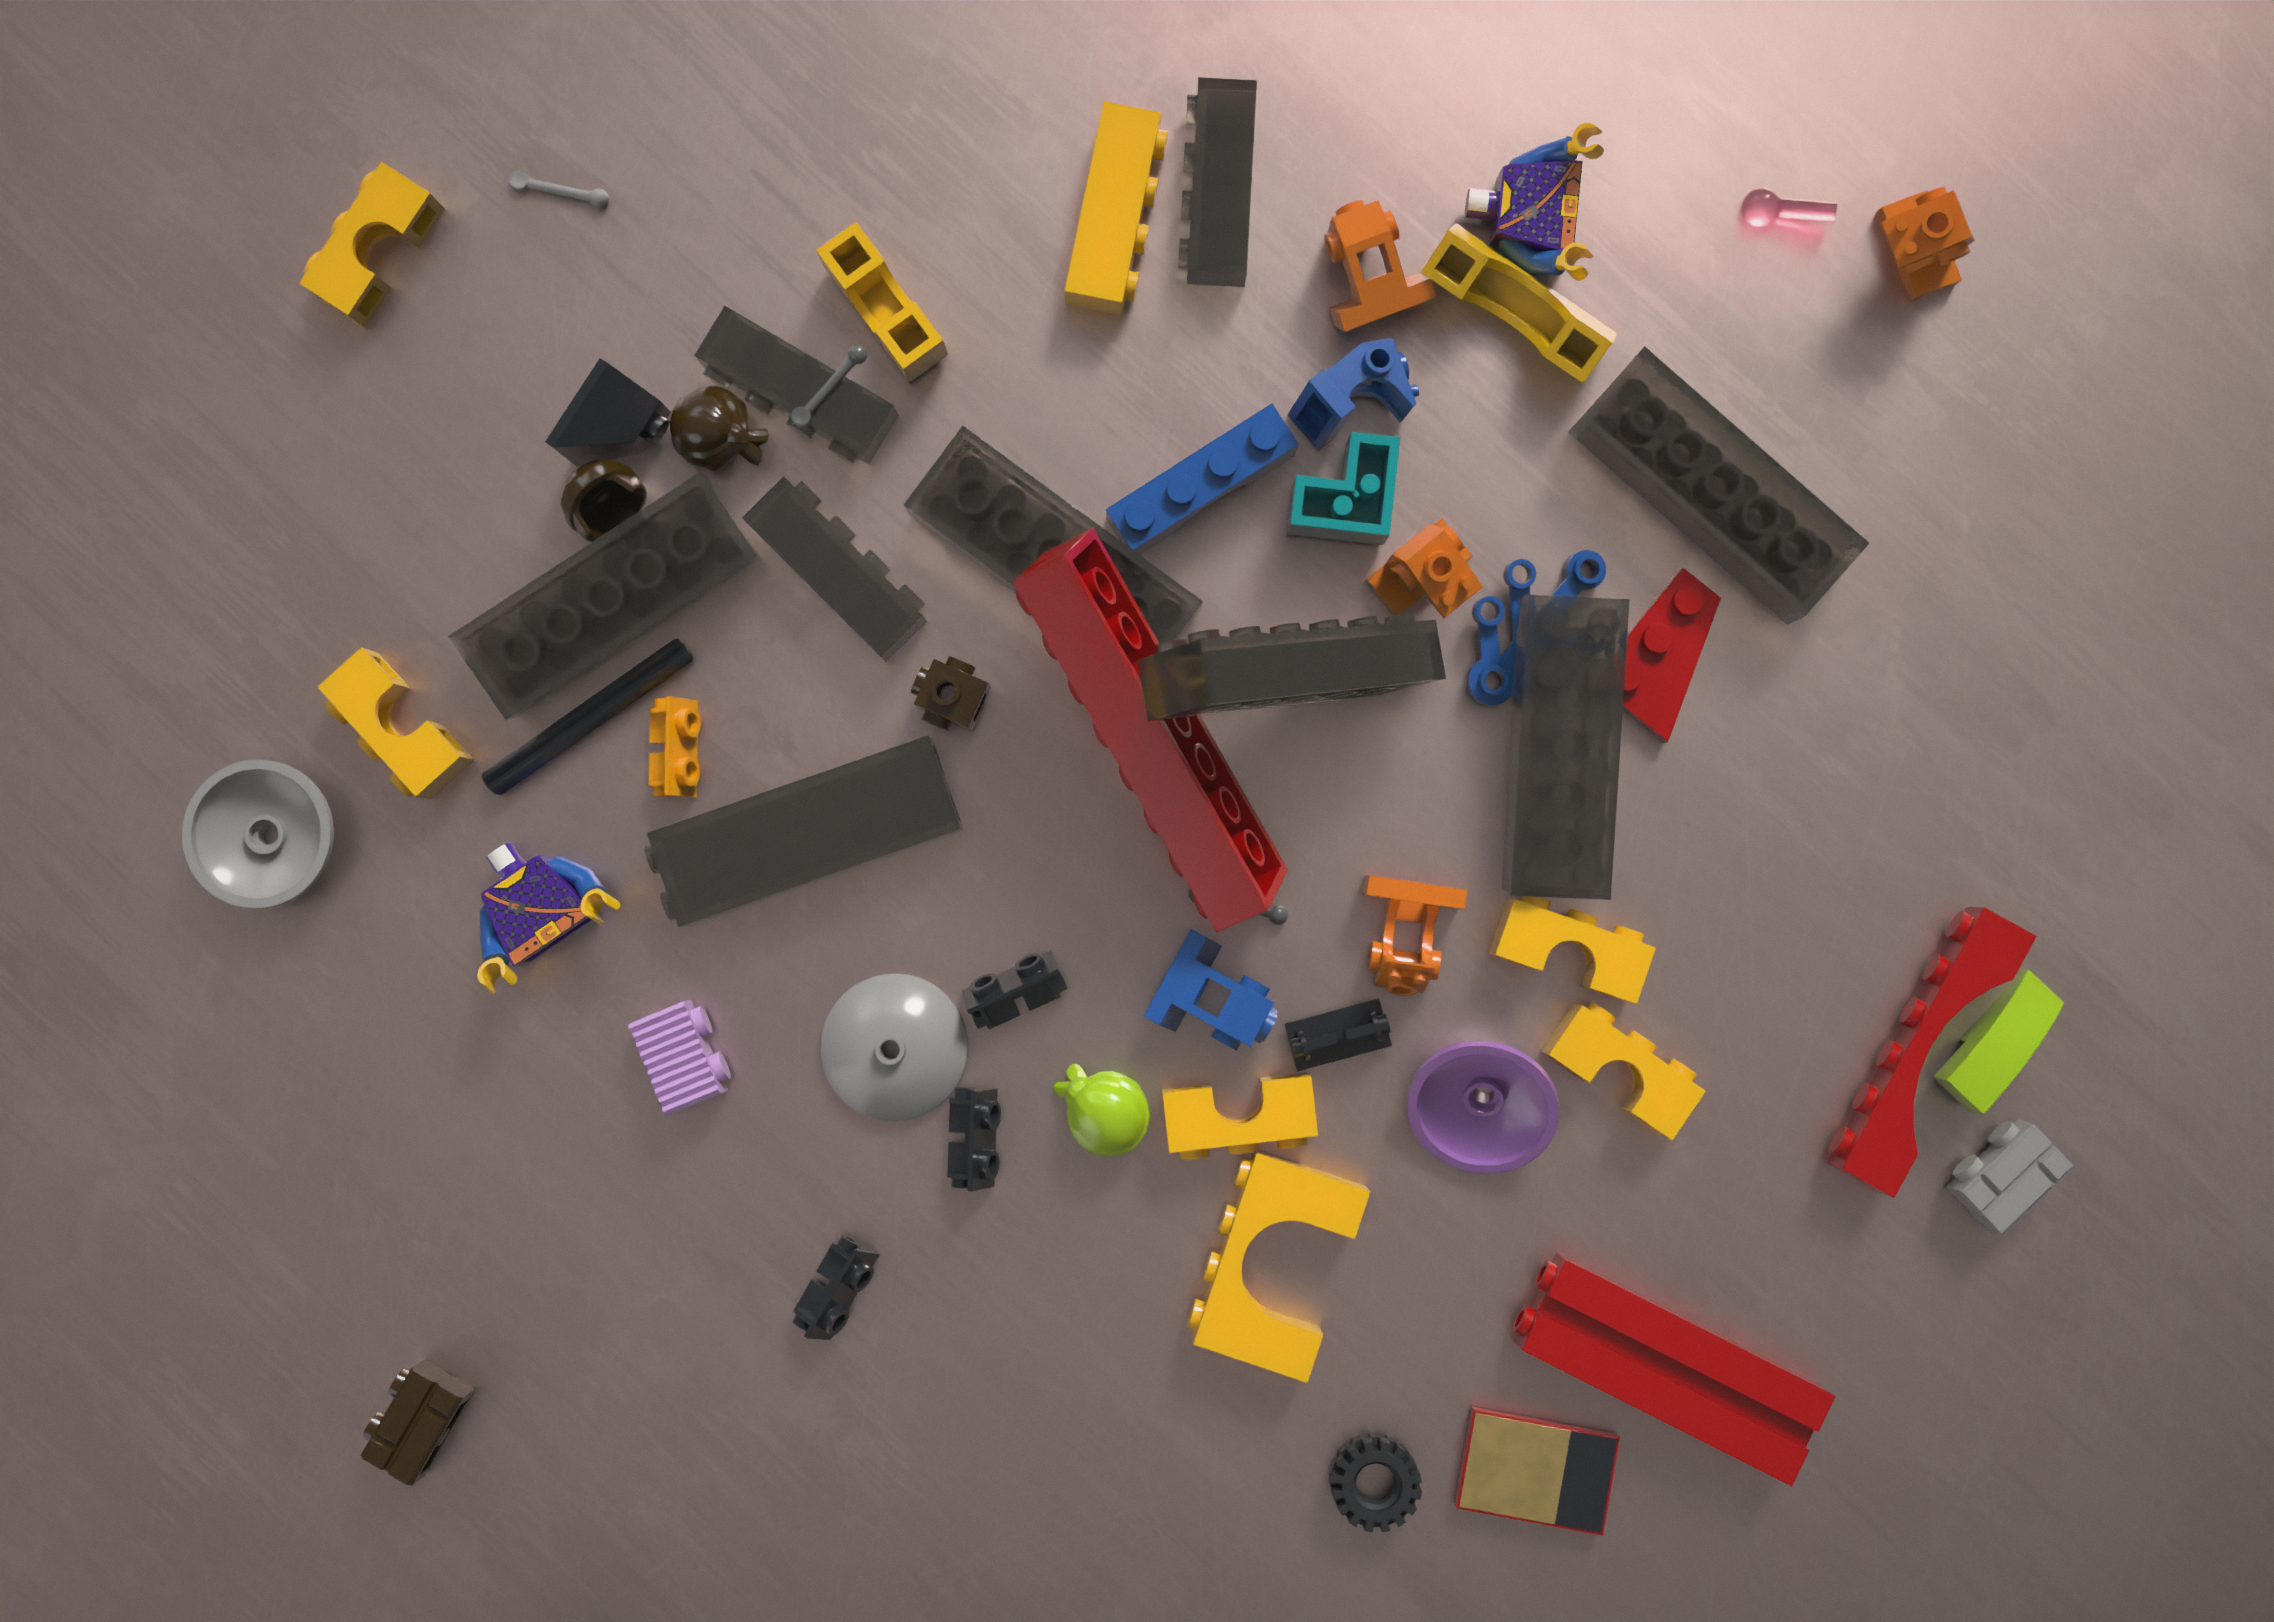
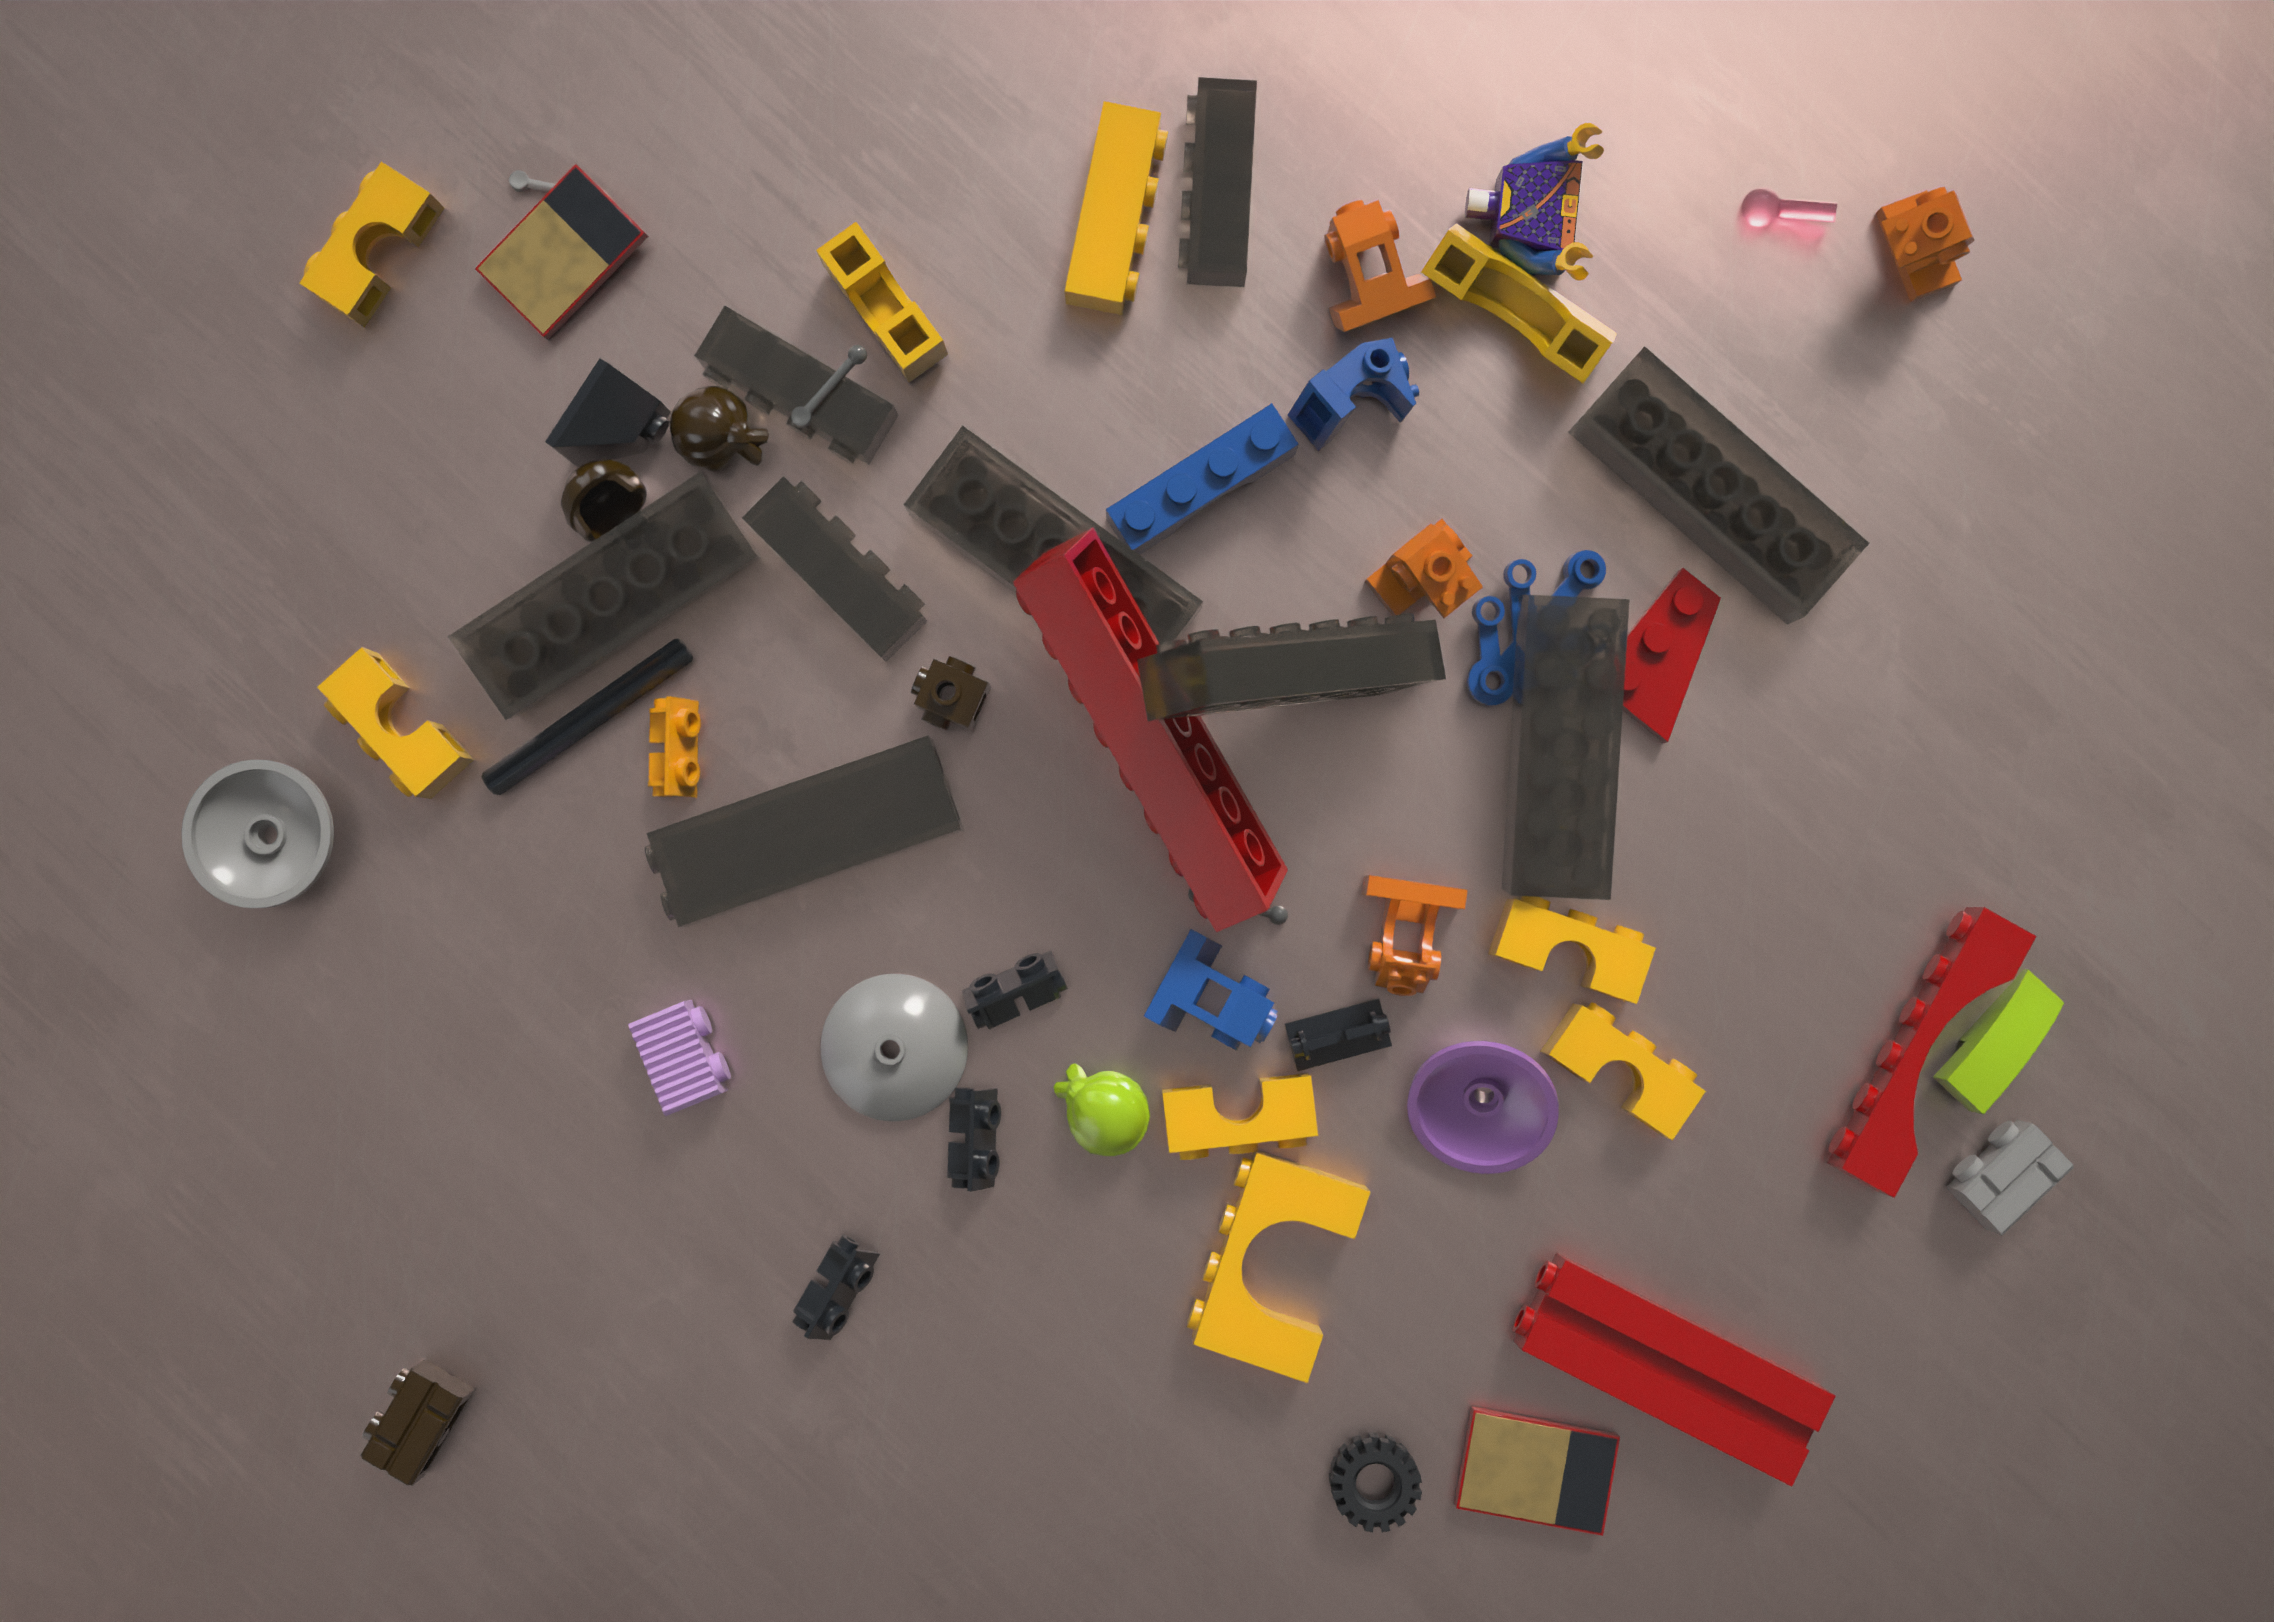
torso [477,842,621,994] -> none
teal brick [1287,432,1401,545] -> none
none -> tile [475,164,649,340]

